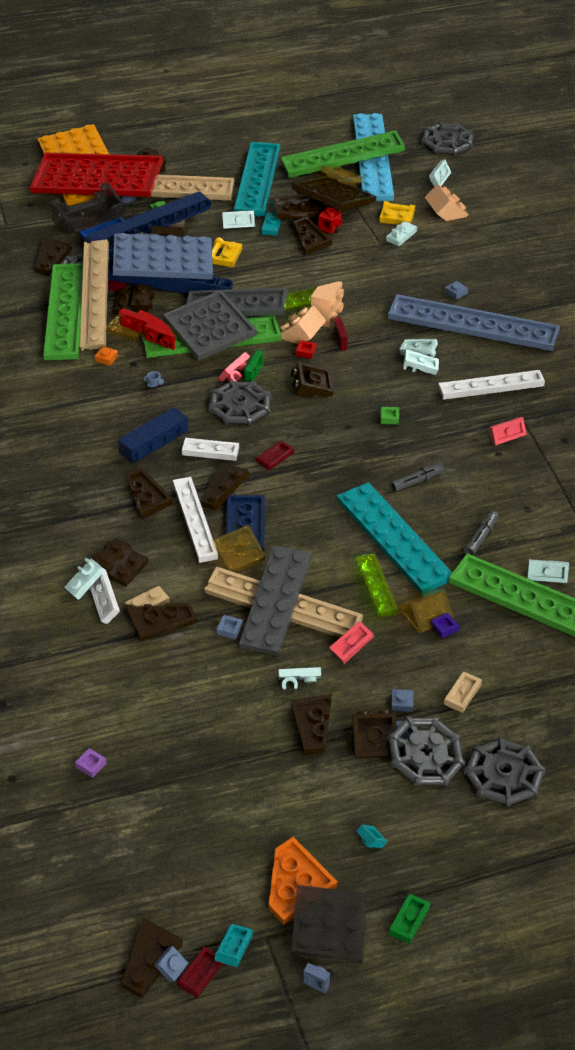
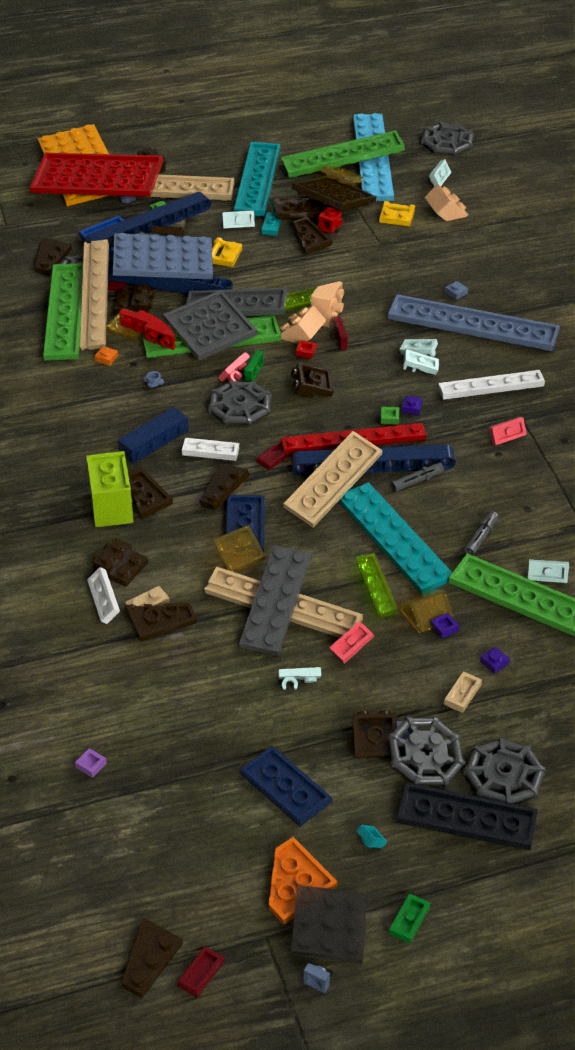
clear smoke windscreen [51,182,125,233] -> none
light aqua plate [64,558,105,600] -> none
sand blue plate [154,946,188,982] -> none
white plate [173,477,218,563] -> none
teal plate [215,924,253,967] -> none
sand blue plate [217,615,243,639] -> none
dark brown wing [291,694,332,755] -> none
light aqua plate [386,221,417,246] -> none
sand blue plate [392,689,413,712] -> none
none -> lime container [86,451,133,528]
none -> dark blue tile [240,746,332,827]
none -> red plate [281,423,427,454]
none -> tan plate [284,431,382,528]
none -> dark blue beam [291,445,456,476]
none -> black plate [397,782,538,851]
none -> dark purple plate [402,396,423,415]
none -> dark purple plate [480,646,510,674]

